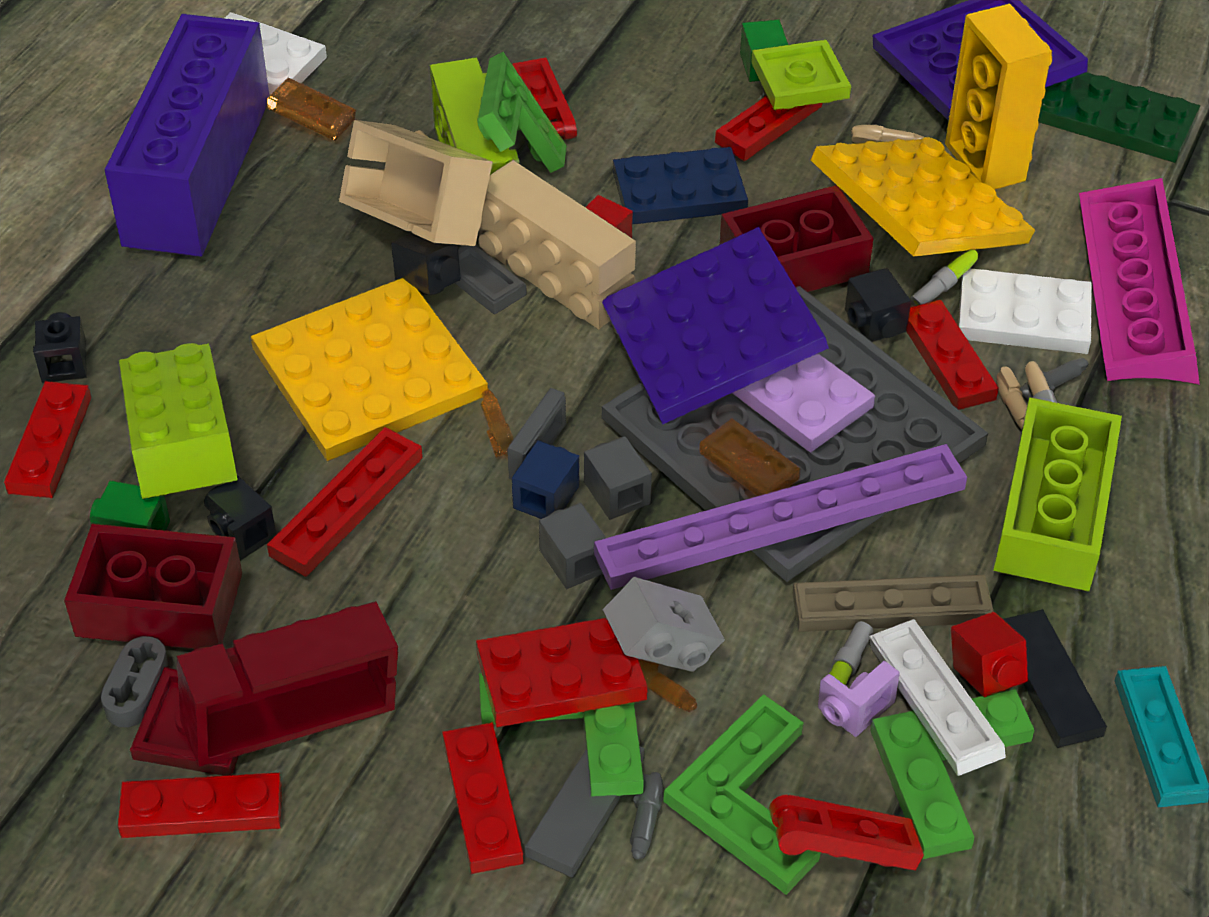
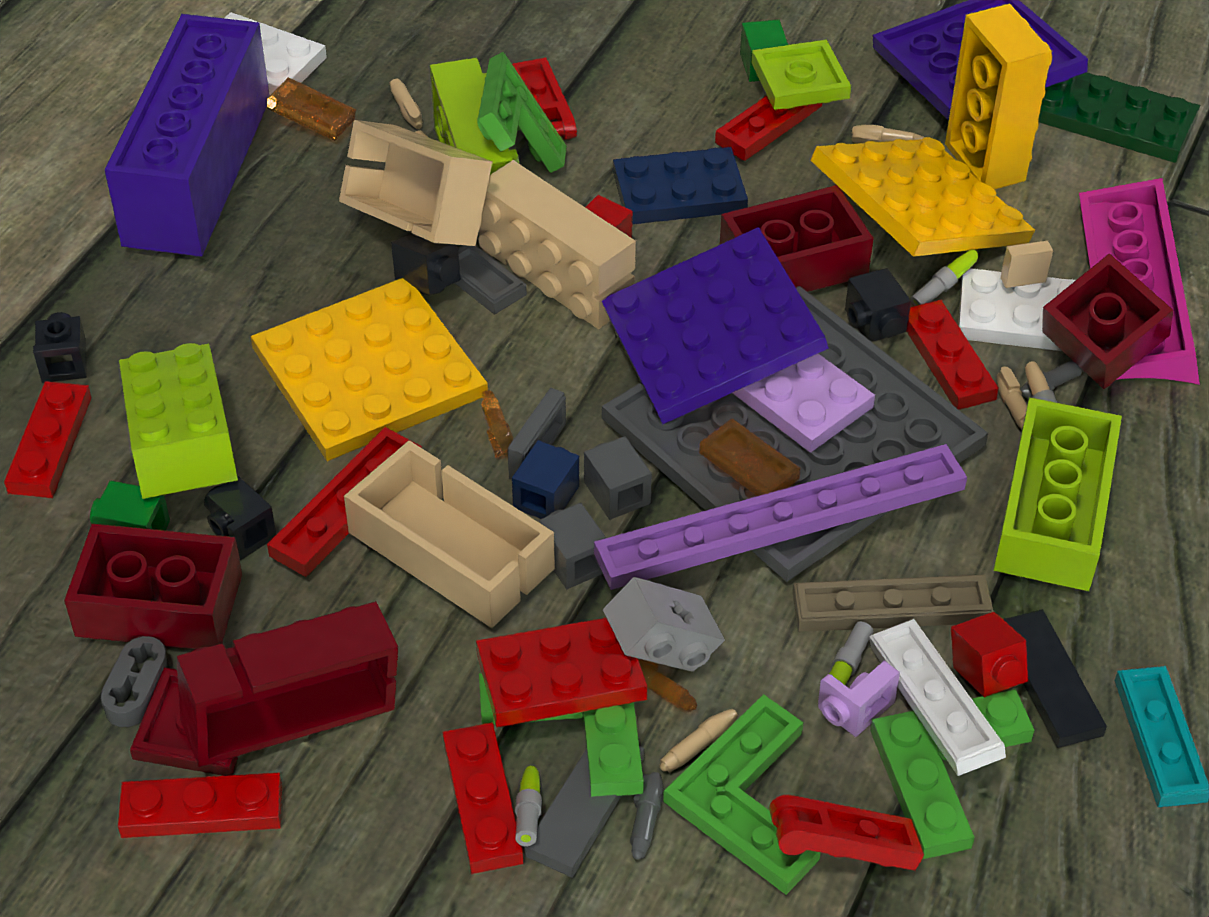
none -> tan piece [344,441,555,628]
none -> tan piece [390,78,423,129]
none -> light grey piece [515,765,542,846]
none -> tan piece [660,709,738,773]
none -> tan tile [1000,240,1053,288]
none -> dark red brick [1042,253,1174,389]

